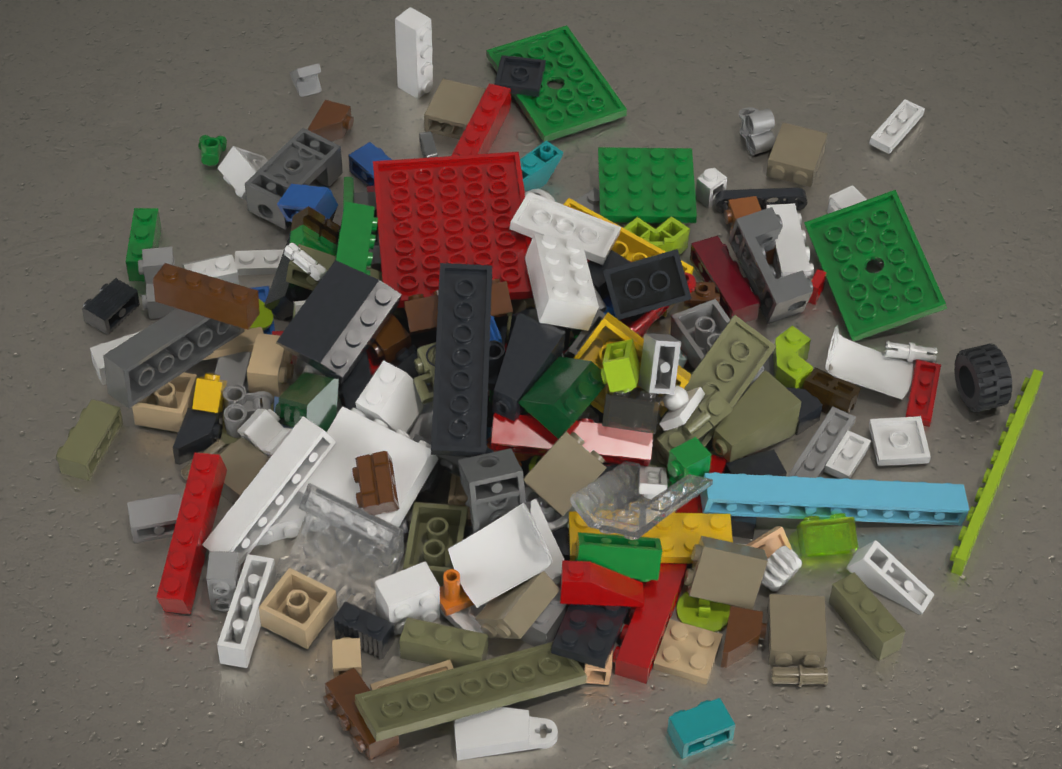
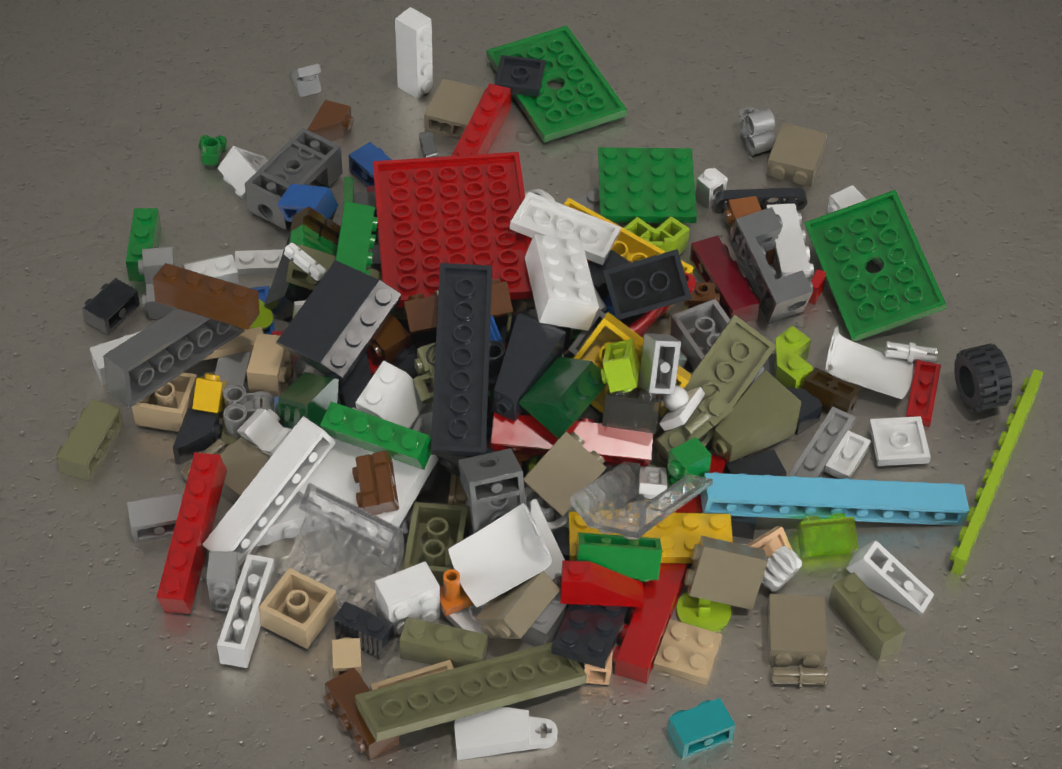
teal slope [520,140,563,192] -> none
reddish brown slope [721,606,767,668] -> none
white plate [869,99,925,154] -> none
none -> green brick [320,401,431,470]

